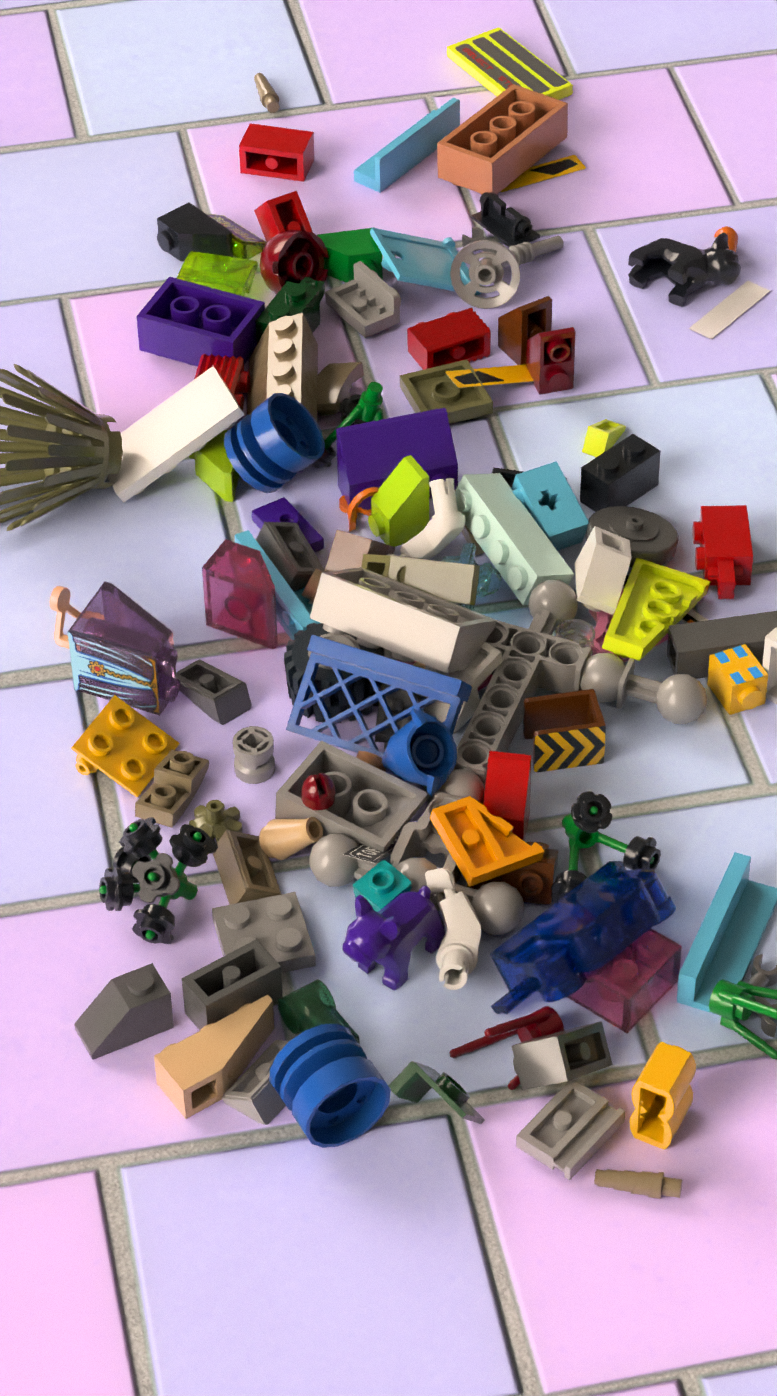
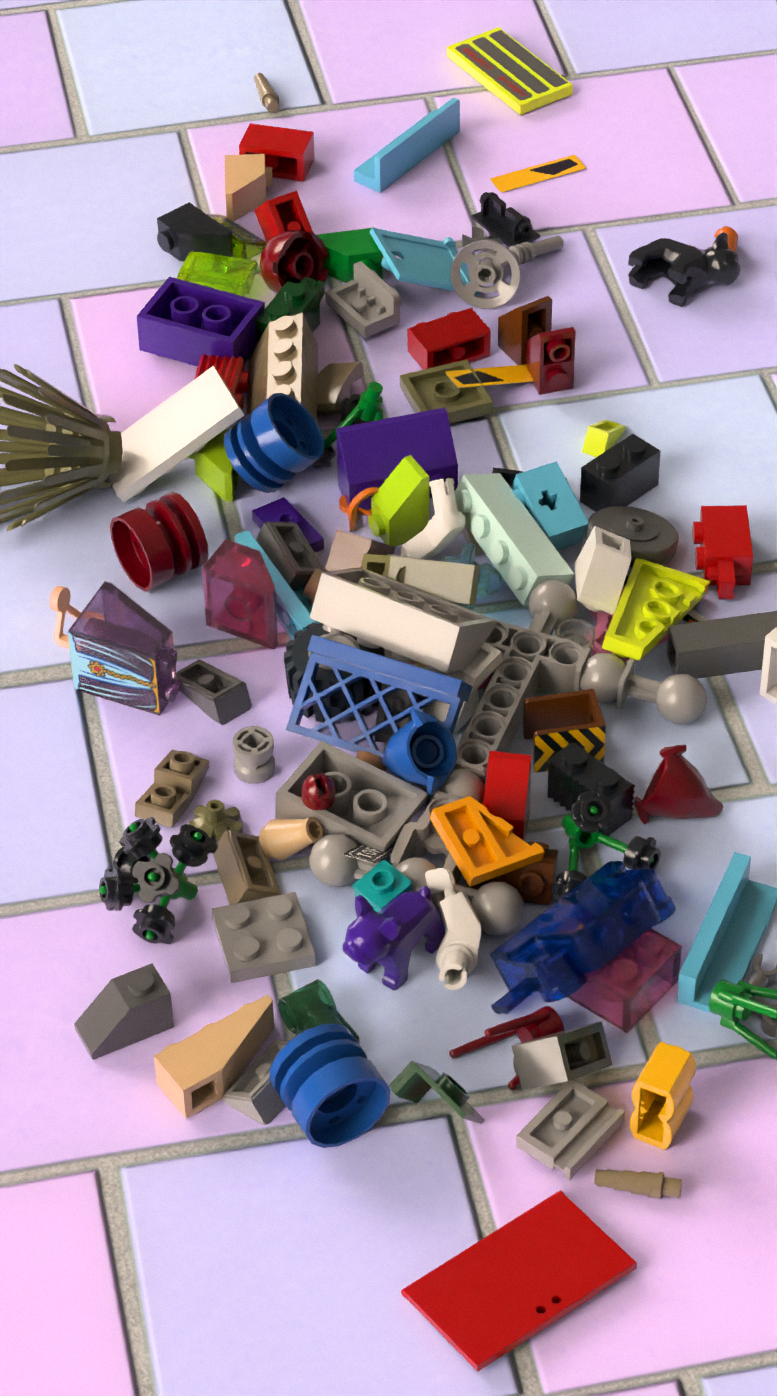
yellow hinge [71,695,180,797] -> none
dark grey brick [182,939,283,1030] -> none
nougat brick [437,84,568,195] -> none
white sticker [689,281,770,340] -> none
yellow brick [707,644,768,715] -> none
none -> dark red wheel [110,492,209,592]
none -> tan slope [225,154,273,222]
none -> red container [401,1190,637,1372]
none -> black brick [547,742,636,836]
none -> dark red hat [634,745,723,825]

